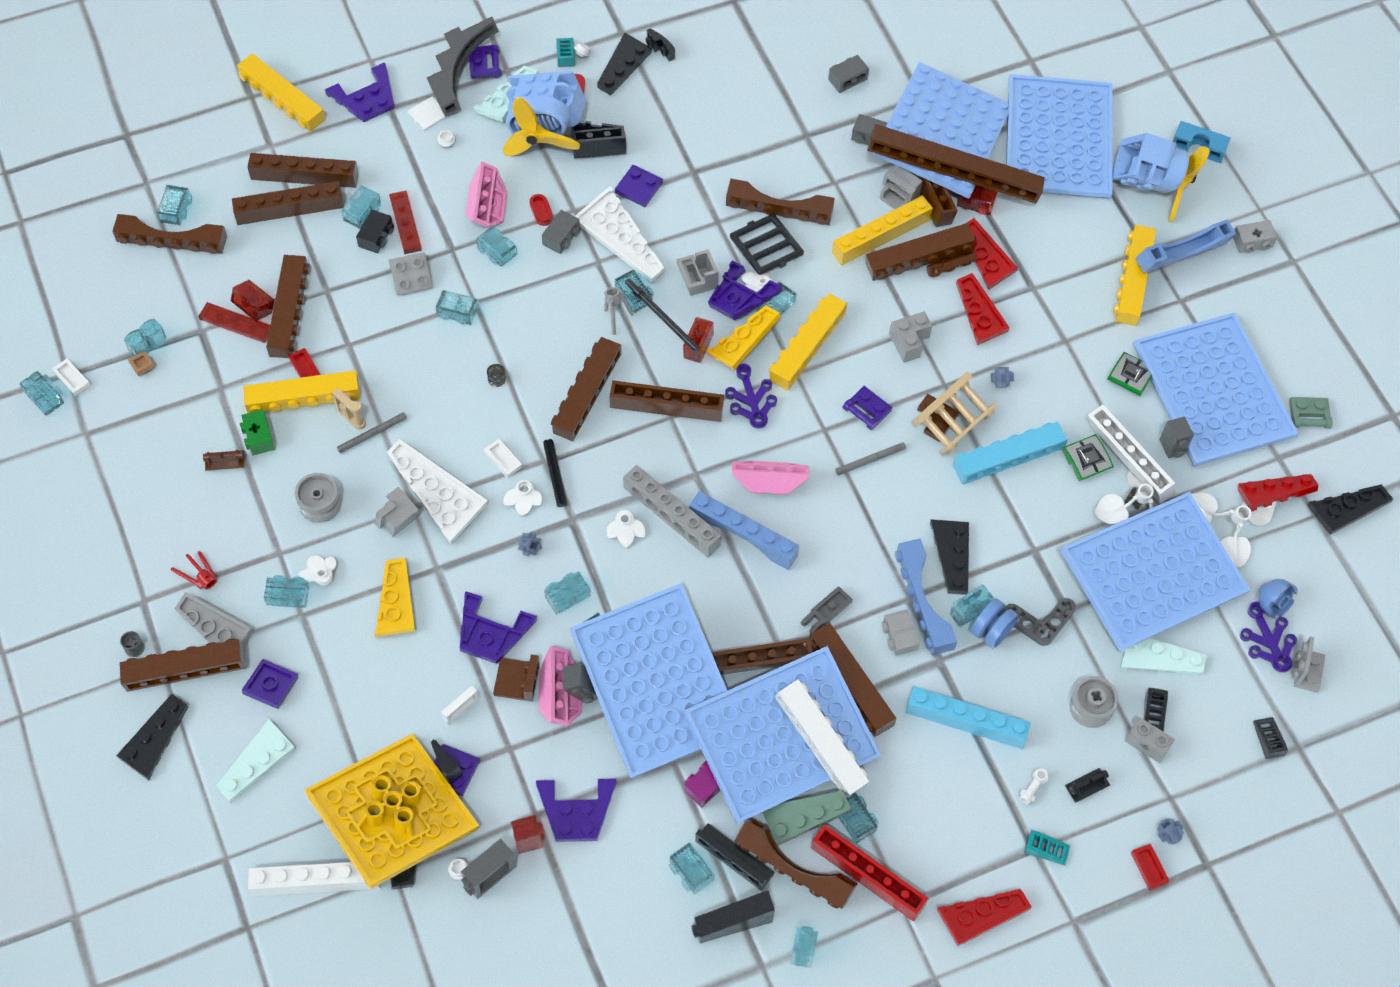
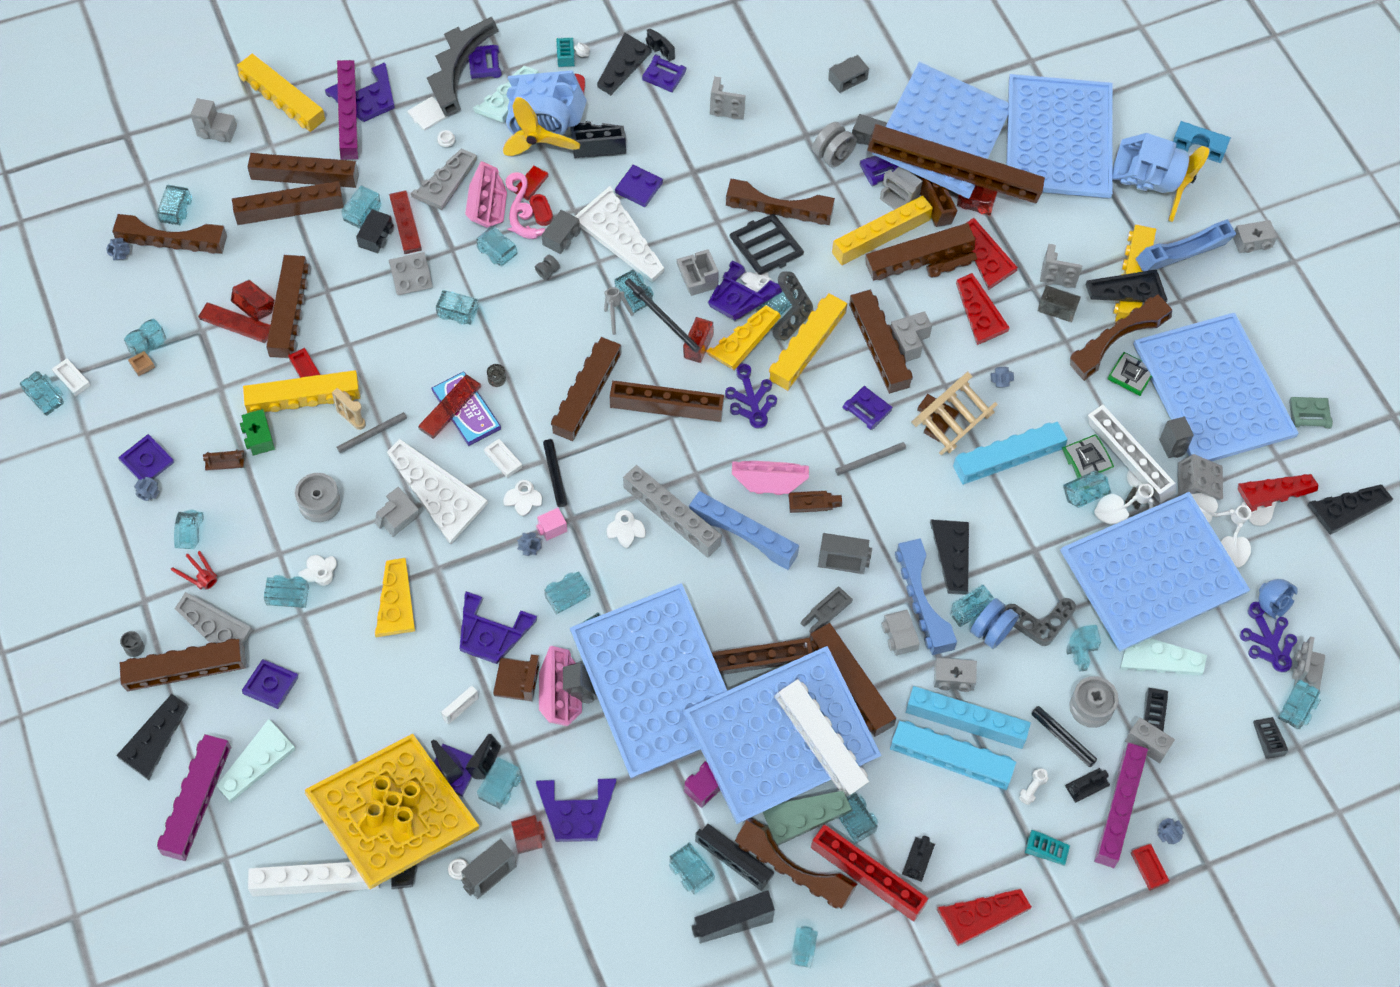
none -> sand blue gear [106,238,130,260]
none -> dark purple plate [118,434,174,480]
none -> sand blue gear [134,477,160,501]
none -> magenta brick [157,734,231,862]
none -> clear light blue brick [174,510,204,549]
none -> light grey brick [190,98,237,143]
none -> magenta arch [337,60,358,160]
none -> light grey wing [411,148,477,210]
none -> clear red tile [418,374,481,439]
none -> tile [431,371,501,447]
none -> black slope [466,734,501,780]
none -> clear light blue brick [477,757,522,809]
none -> bright pink plant [505,172,545,239]
none -> red tile [514,165,548,201]
none -> dark grey wheel [535,254,560,280]
none -> bright pink brick [536,508,567,541]
none -> dark purple plate [642,54,687,93]
none -> light grey bracket [710,76,746,120]
none -> dark grey beam [773,271,813,340]
none -> reddish brown hinge [788,491,842,513]
none -> light grey wheel [812,122,857,167]
none -> dark grey window [818,533,872,574]
none -> reddish brown brick [849,289,913,394]
none -> dark purple plate [859,156,899,186]
none -> medium azure brick [890,721,1016,790]
none -> black hinge [902,836,935,882]
none -> light grey brick [934,658,977,692]
none -> black axle [1031,706,1097,767]
none -> clear smoke brick [1037,285,1081,323]
none -> light grey bracket [1040,244,1082,288]
none -> clear light blue brick [1063,470,1111,508]
none -> clear light blue brick [1066,625,1101,672]
none -> reddish brown arch [1070,294,1172,381]
none -> black wing [1085,269,1168,302]
none -> magenta arch [1094,742,1148,868]
none -> light grey bracket [1178,454,1223,500]
none -> clear light blue brick [1278,680,1321,729]

